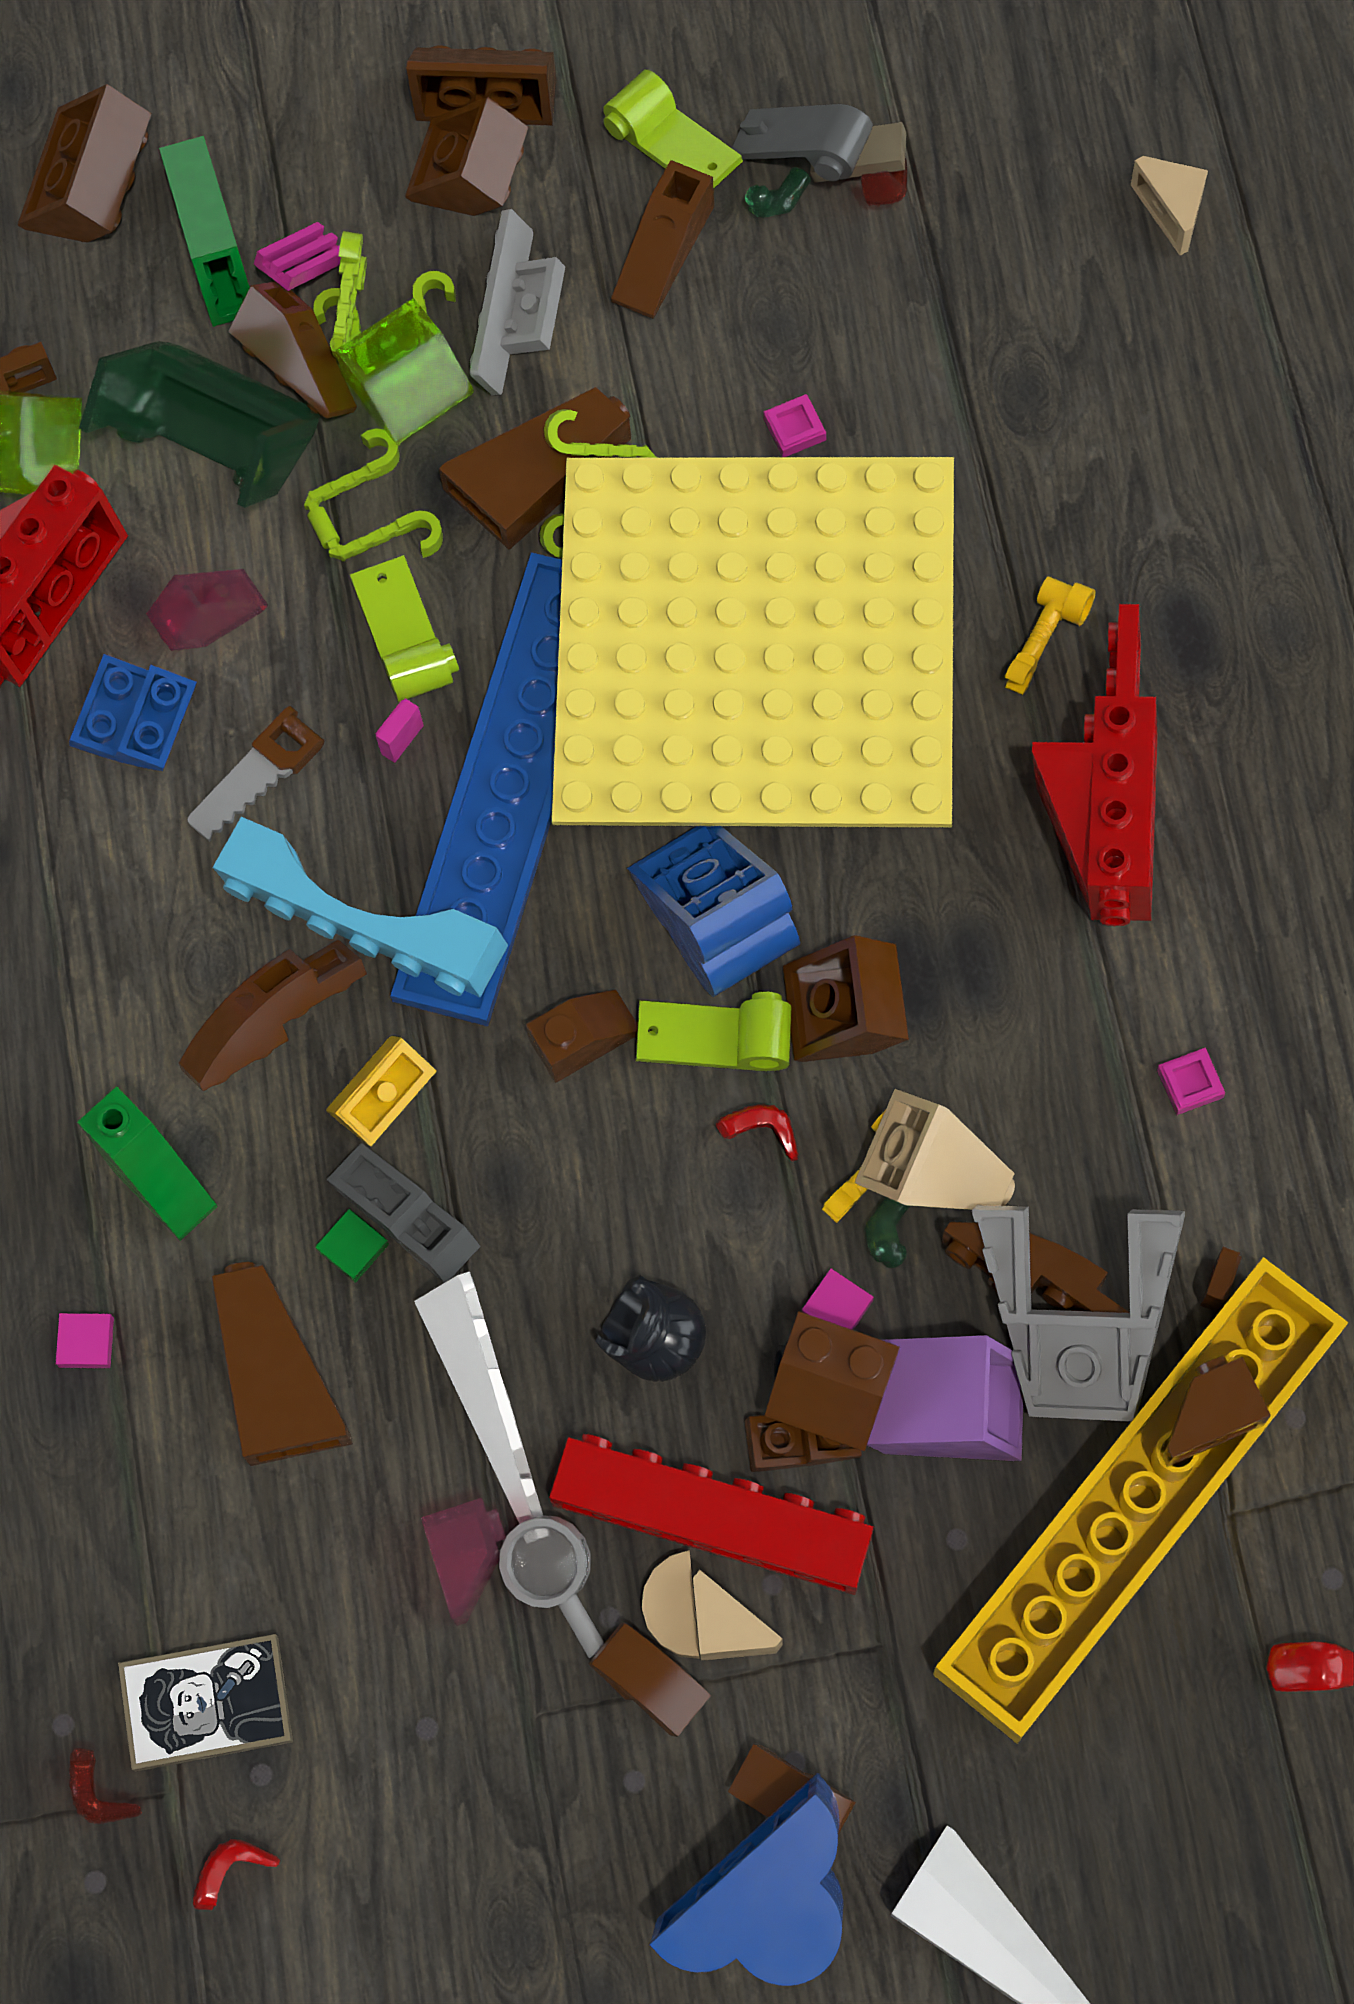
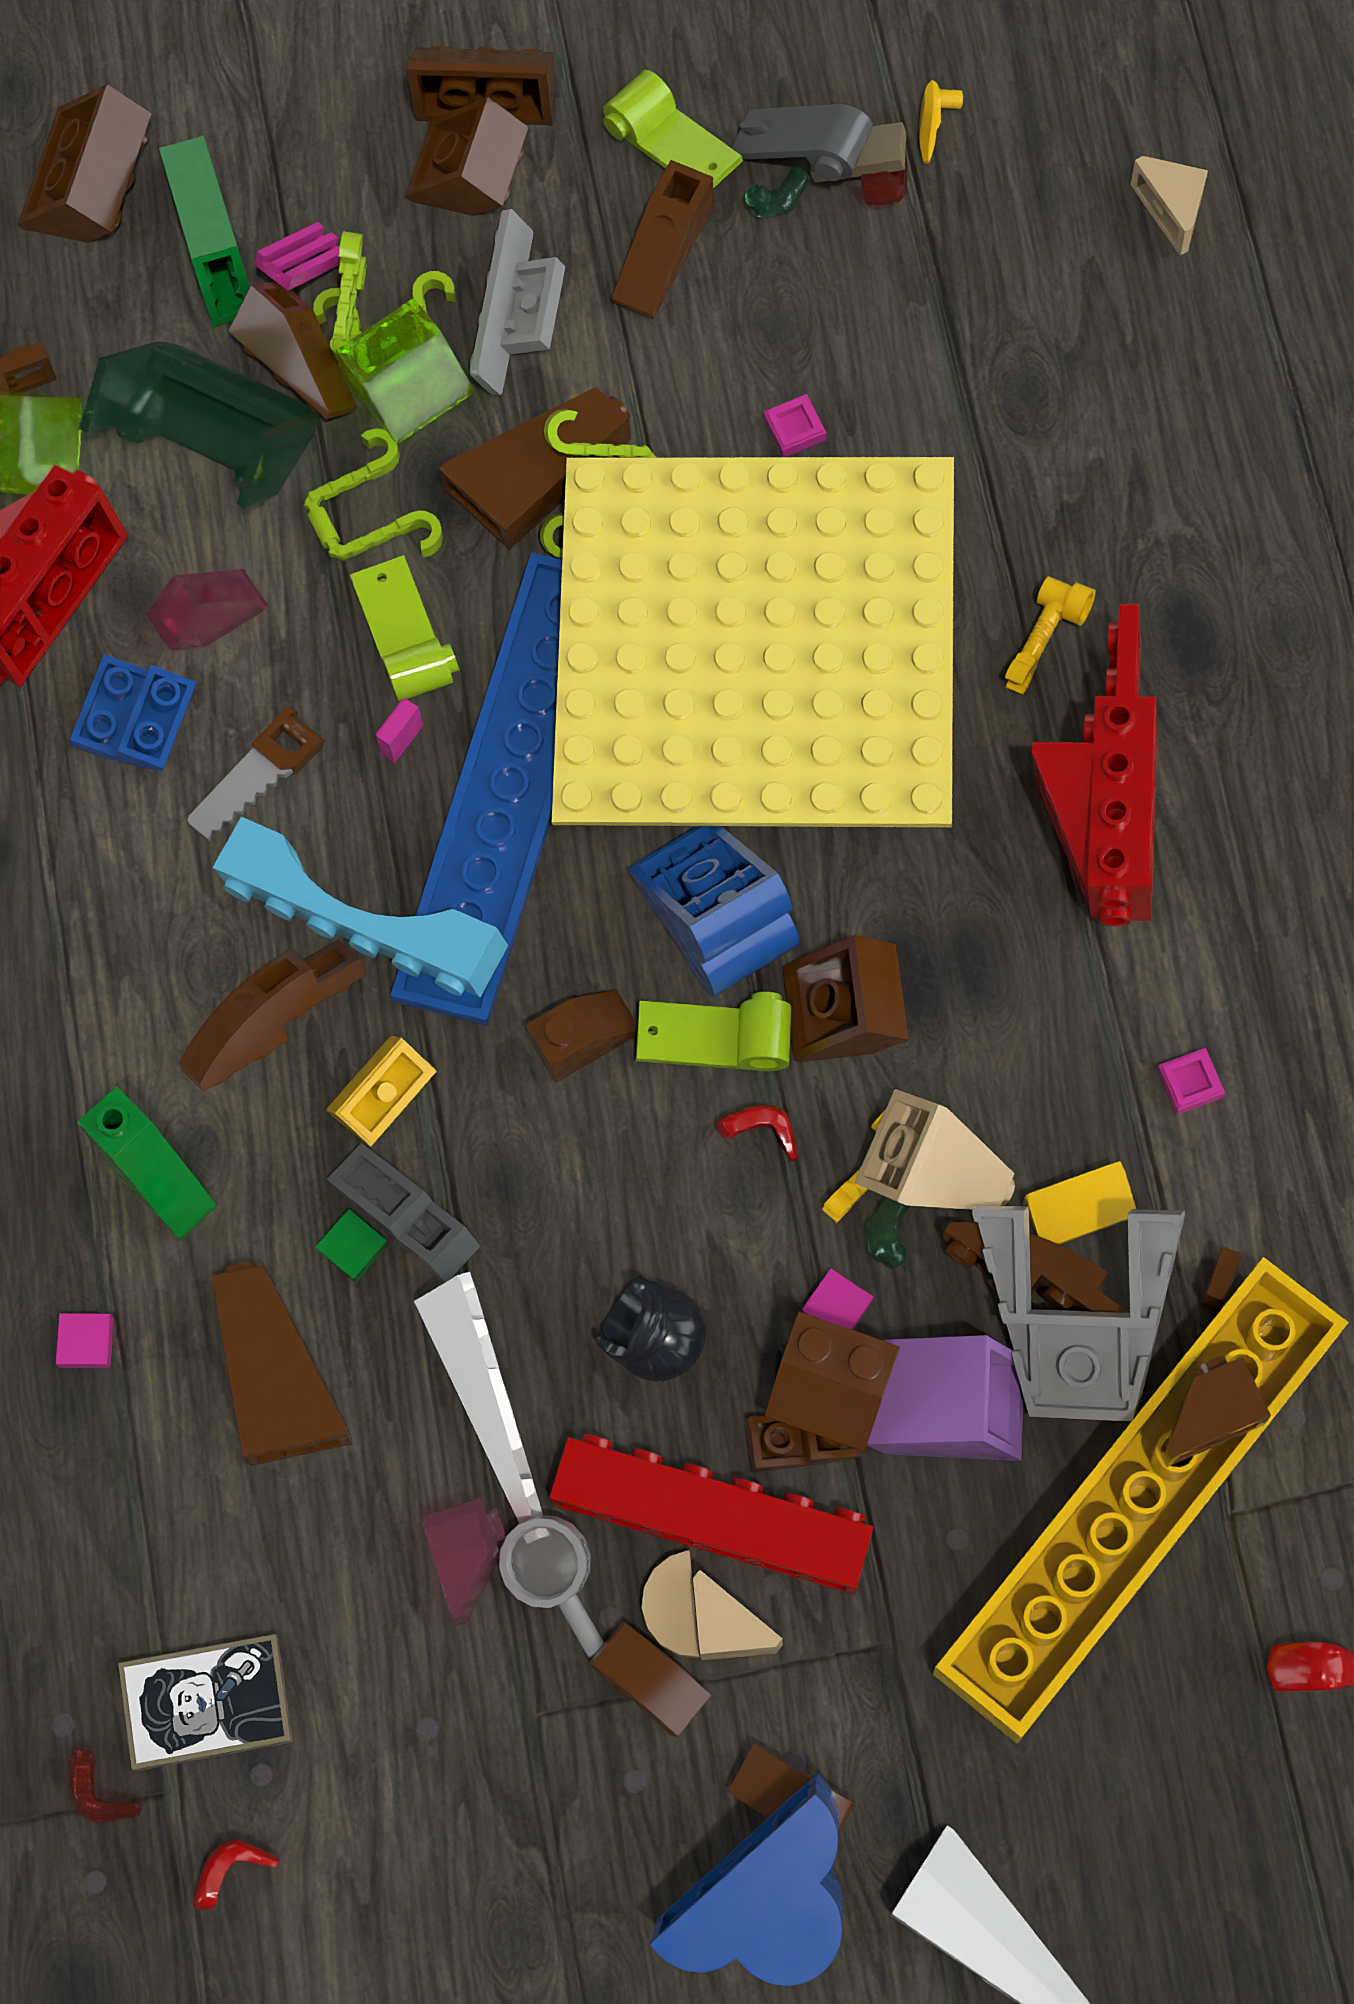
none -> yellow bar [919,80,963,164]
none -> yellow slope [1023,1161,1136,1245]

